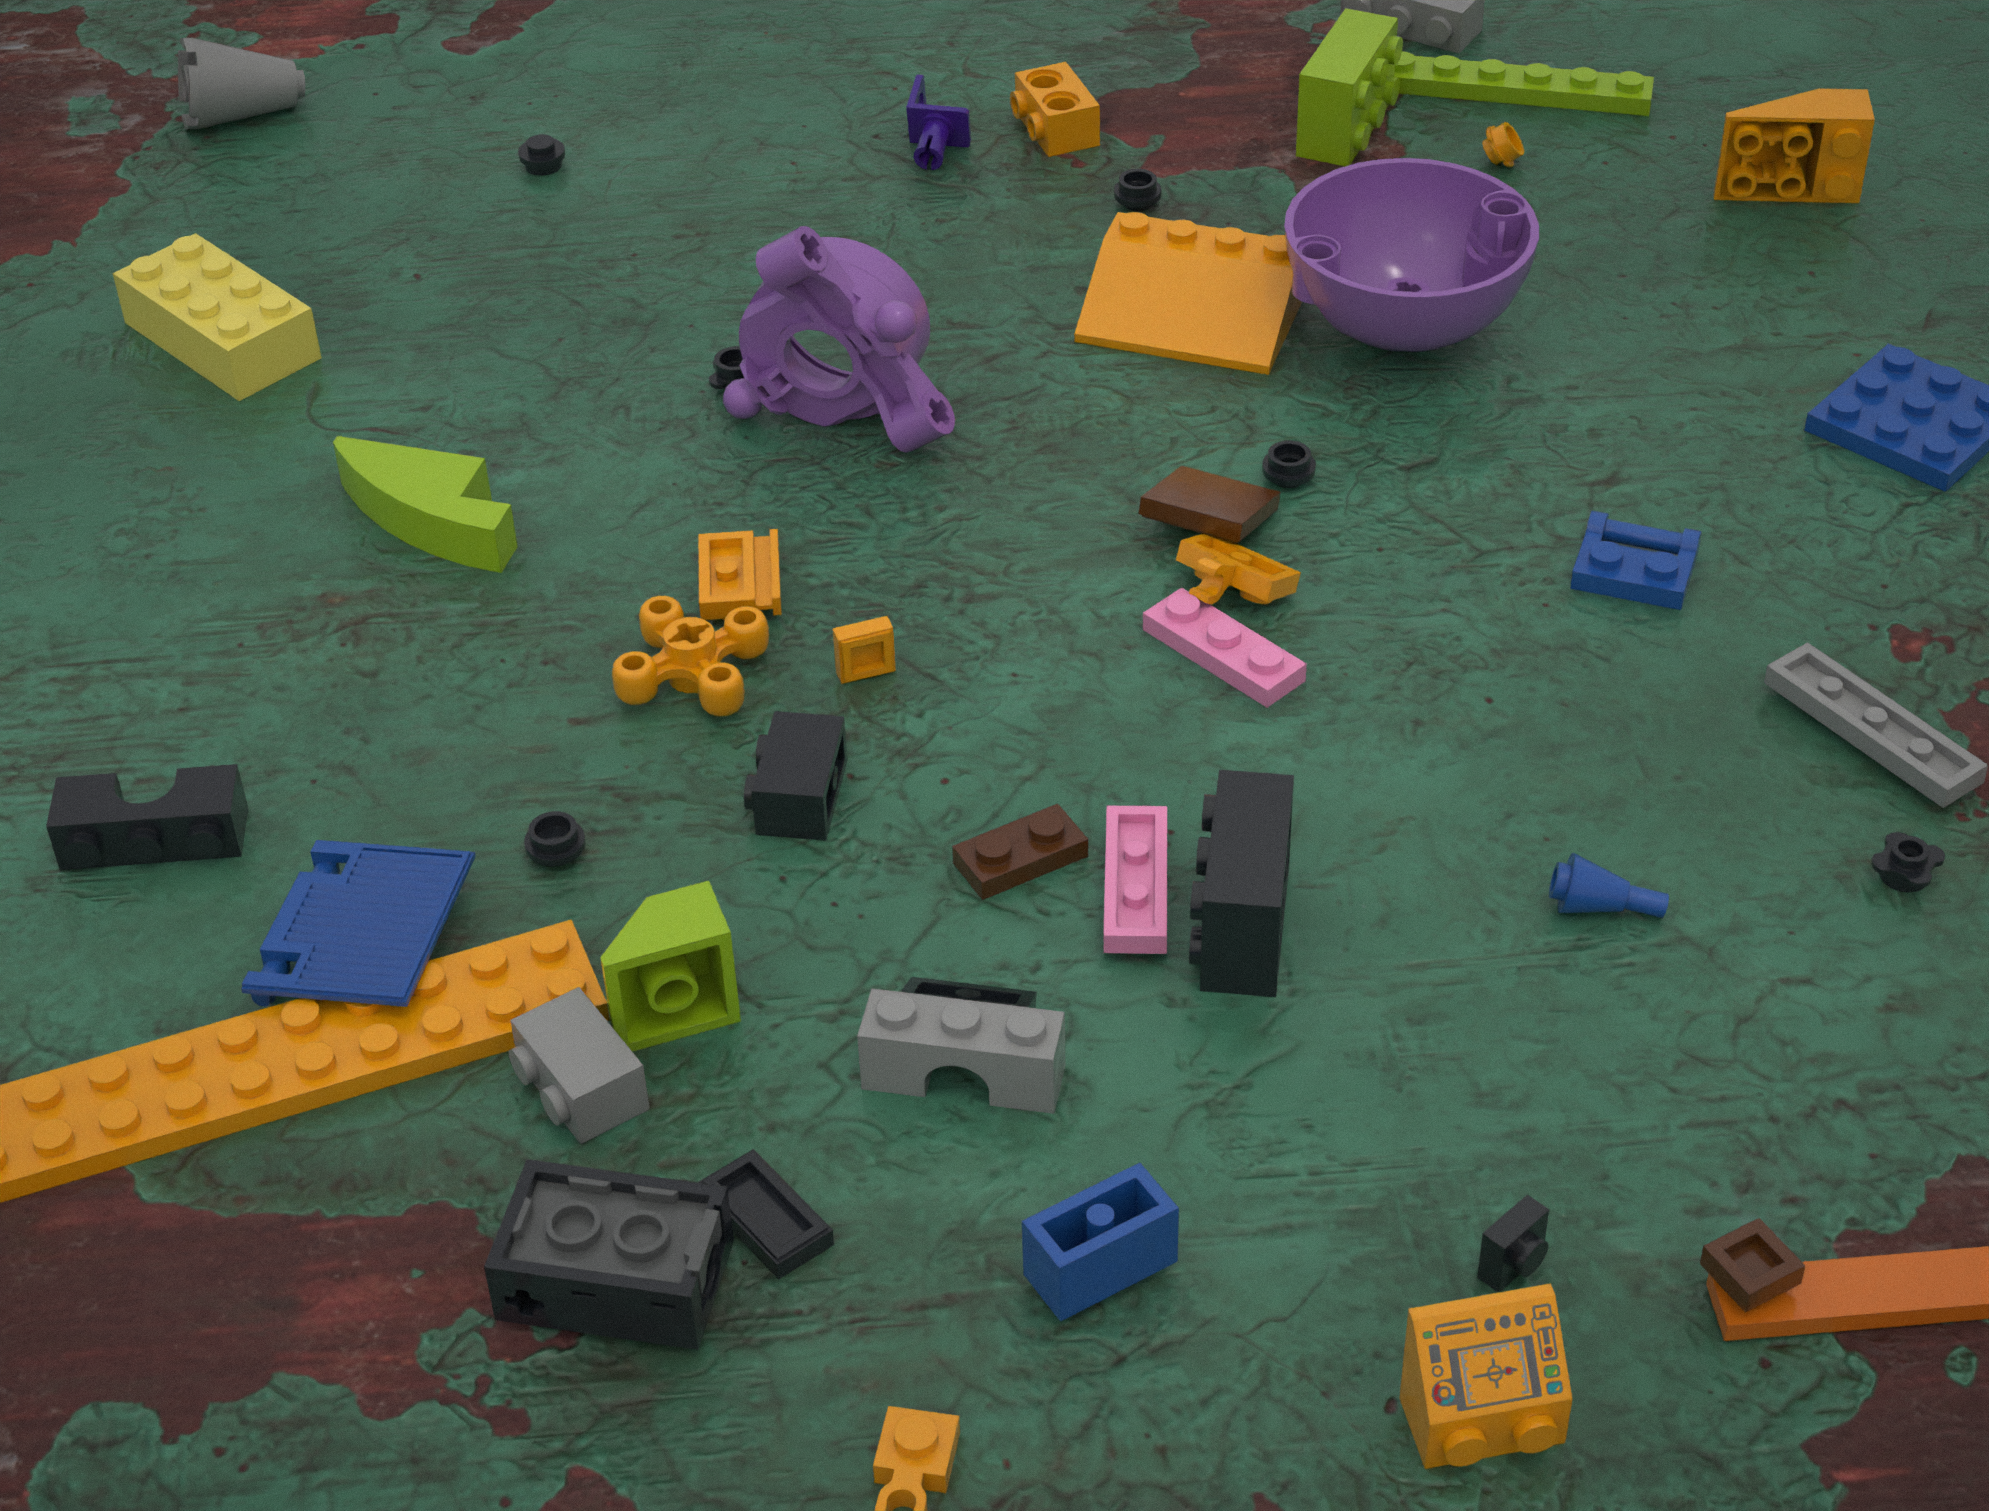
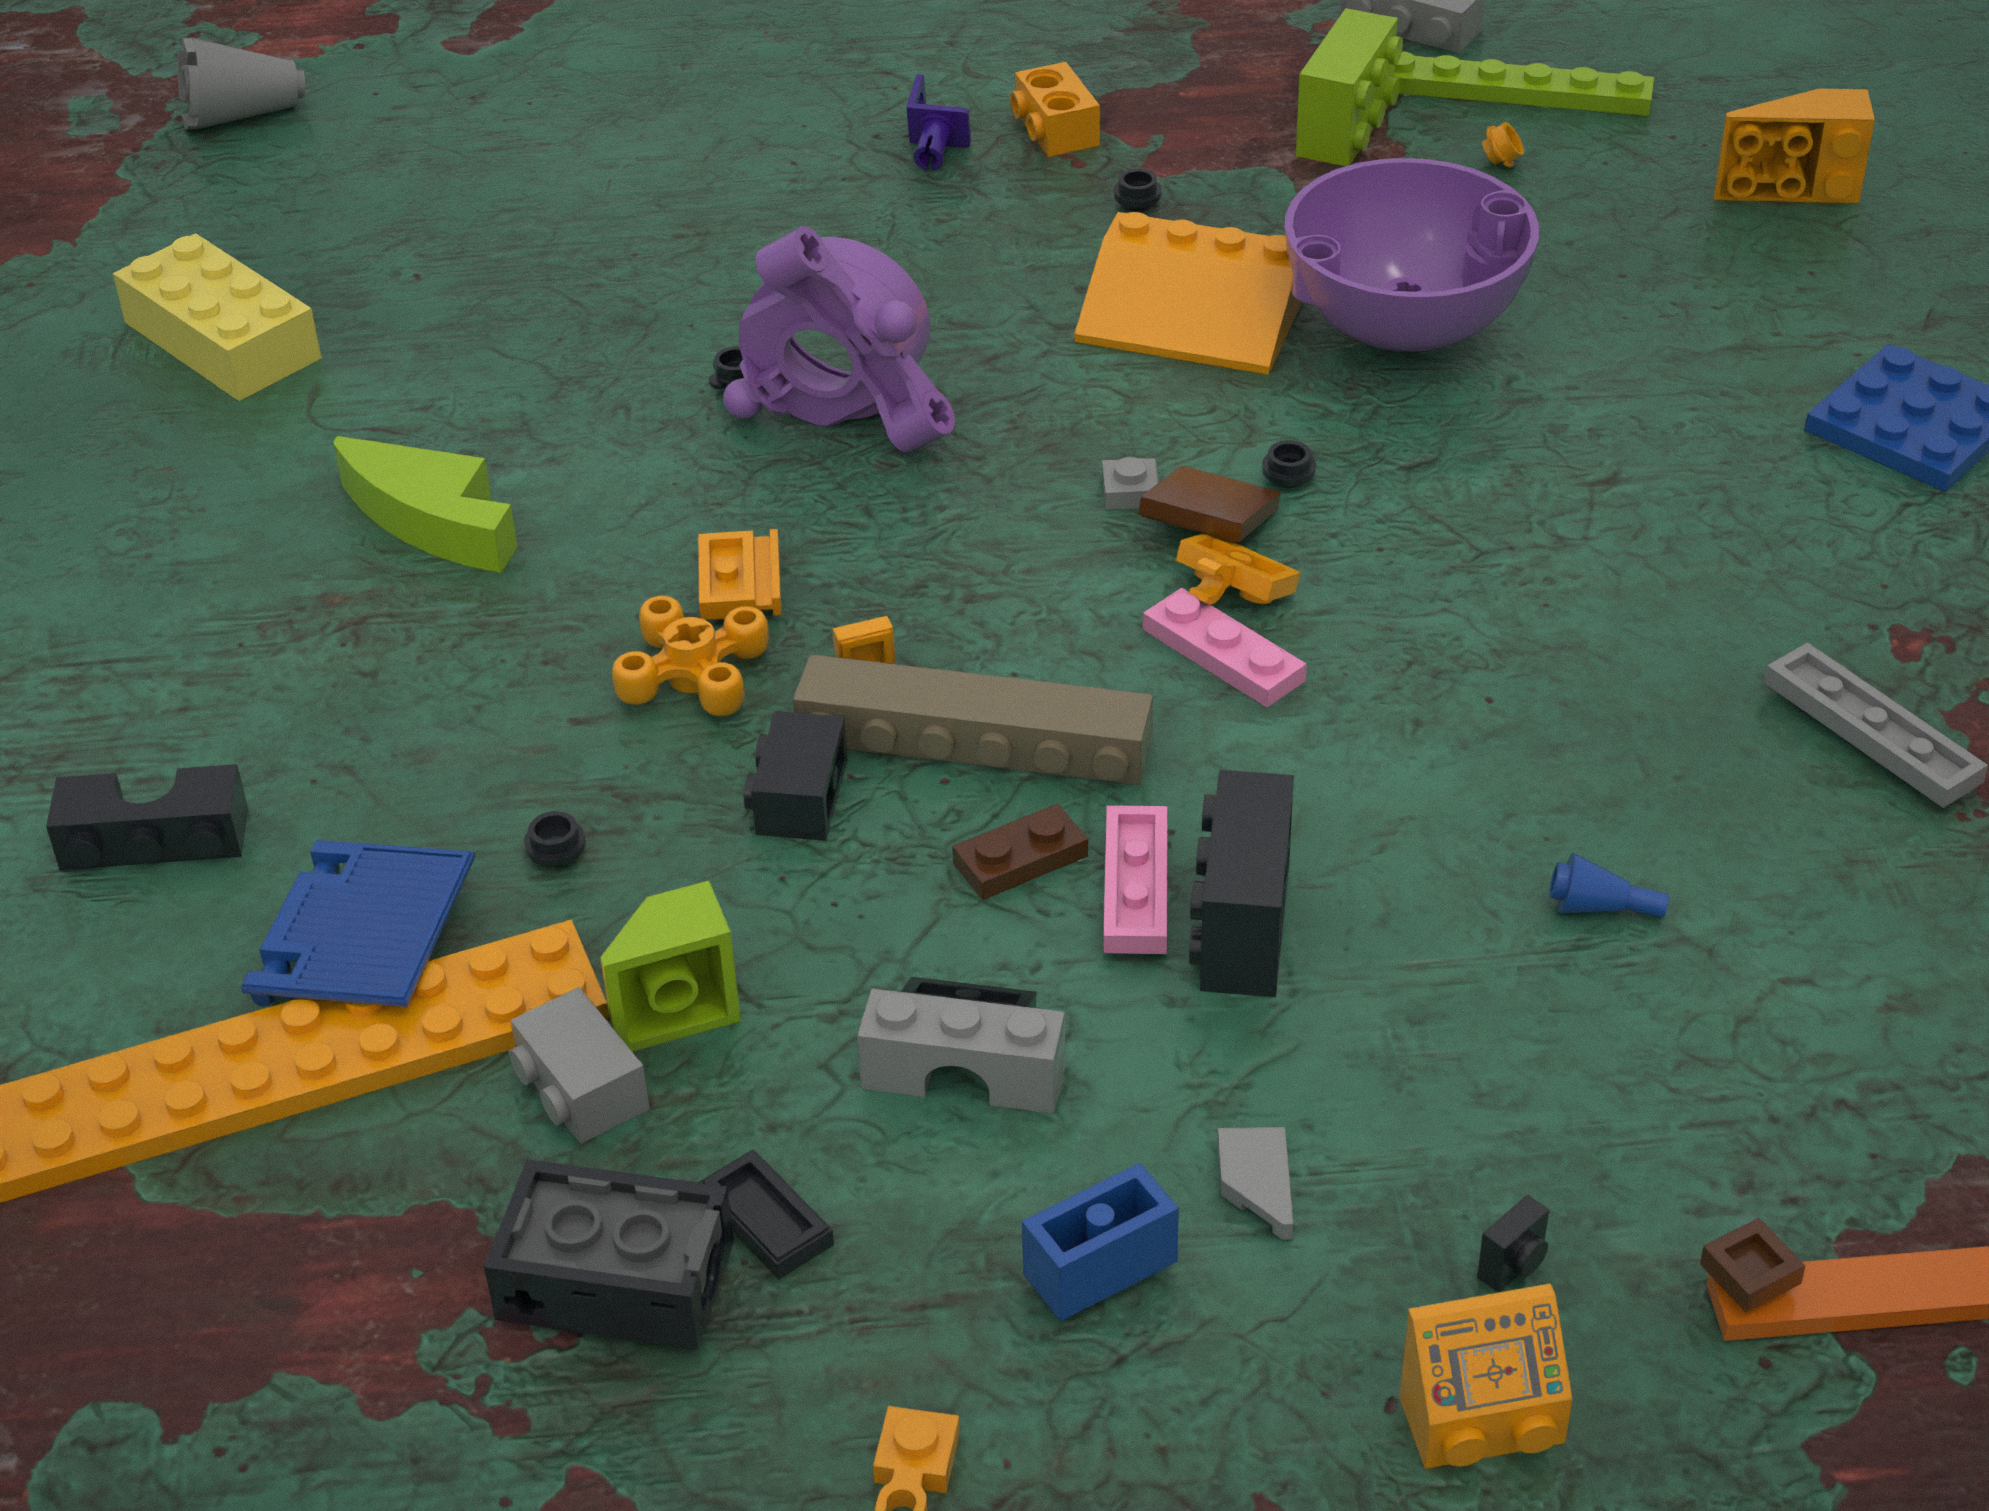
black plate [518,134,565,176] -> none
blue plate [1570,511,1702,610] -> none
black plate [1871,832,1945,893] -> none
none -> dark tan brick [793,654,1153,785]
none -> light grey plate [1102,457,1158,510]
none -> light grey tile [1217,1127,1294,1240]

